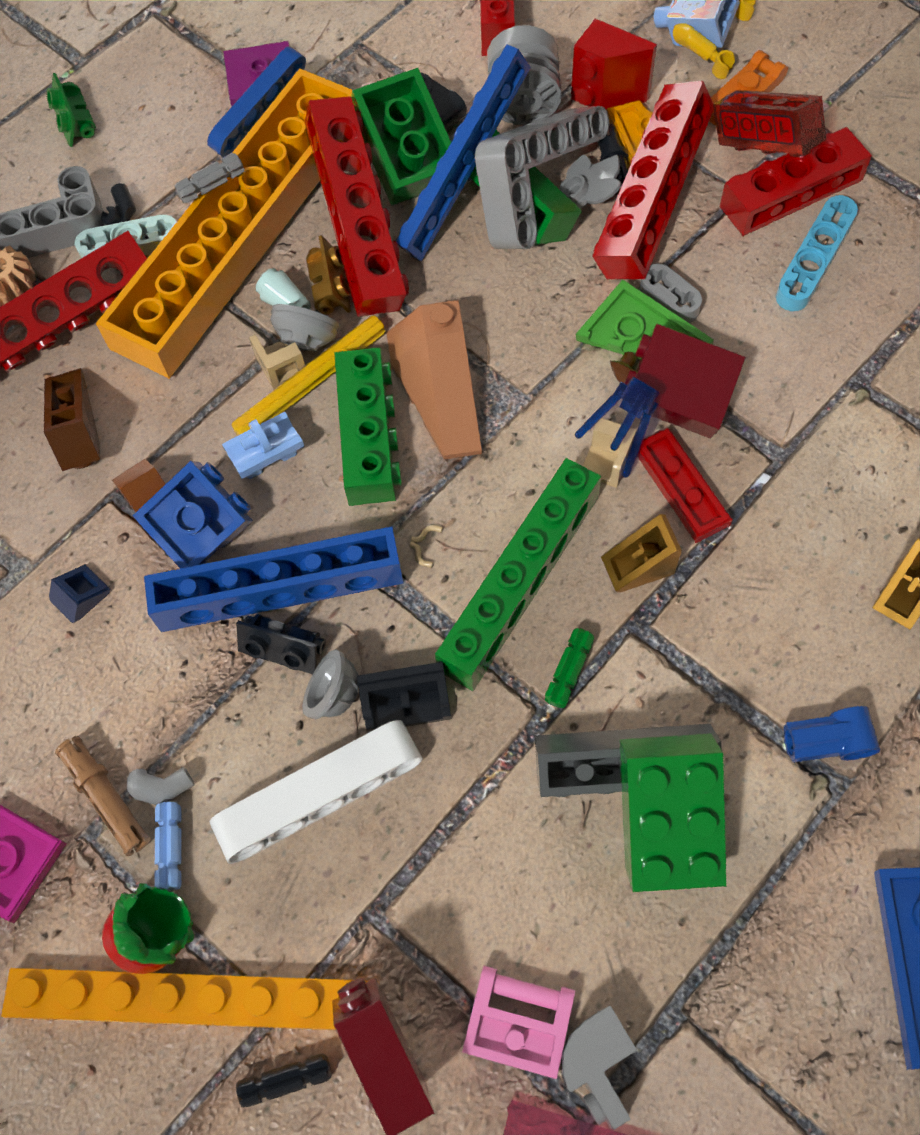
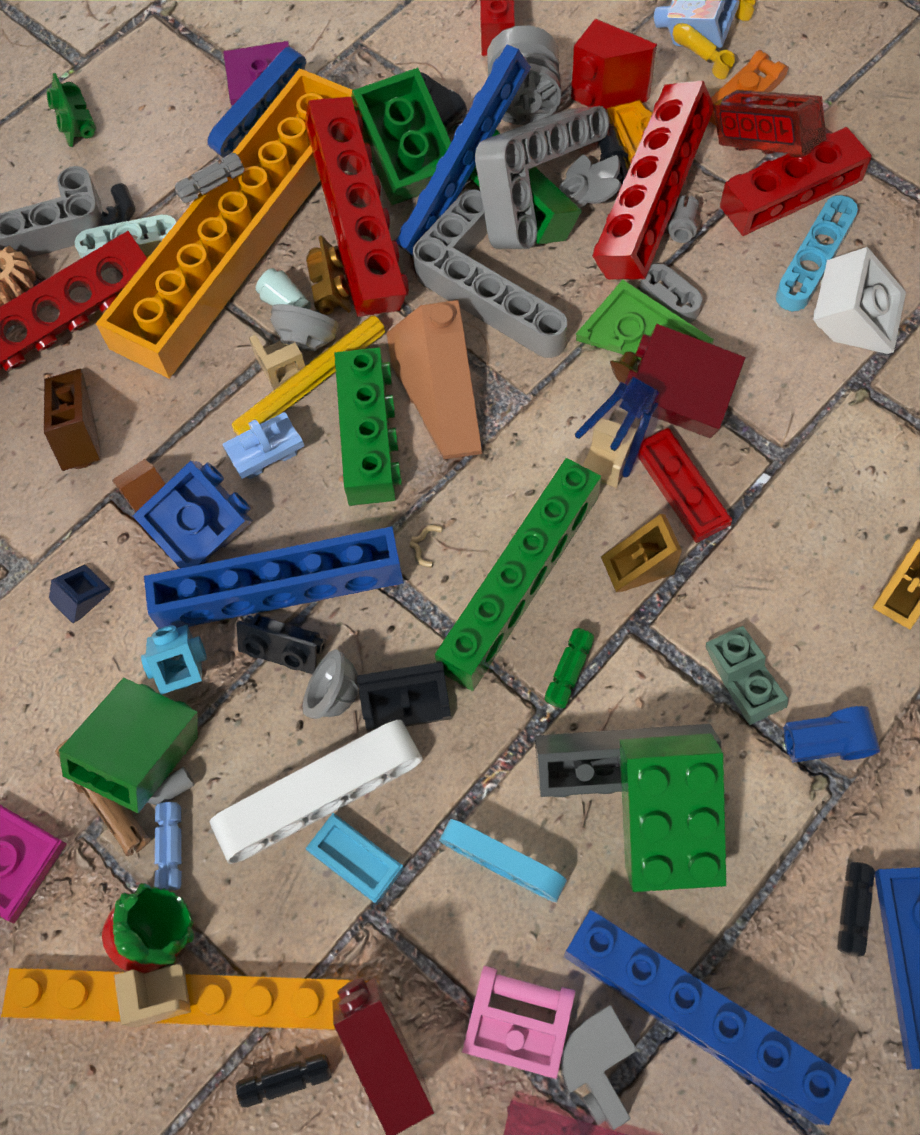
none -> green brick [59,677,198,813]
none -> tan panel [114,964,191,1028]
none -> medium azure brick [141,625,207,695]
none -> medium azure tile [305,813,405,905]
none -> light grey beam [413,190,567,358]
none -> medium azure beam [439,819,567,902]
none -> blue brick [564,909,852,1125]
none -> light grey pin [668,195,699,243]
none -> sand green slope [706,626,788,725]
none -> white slope [813,247,906,354]
none -> black axle [837,862,875,956]

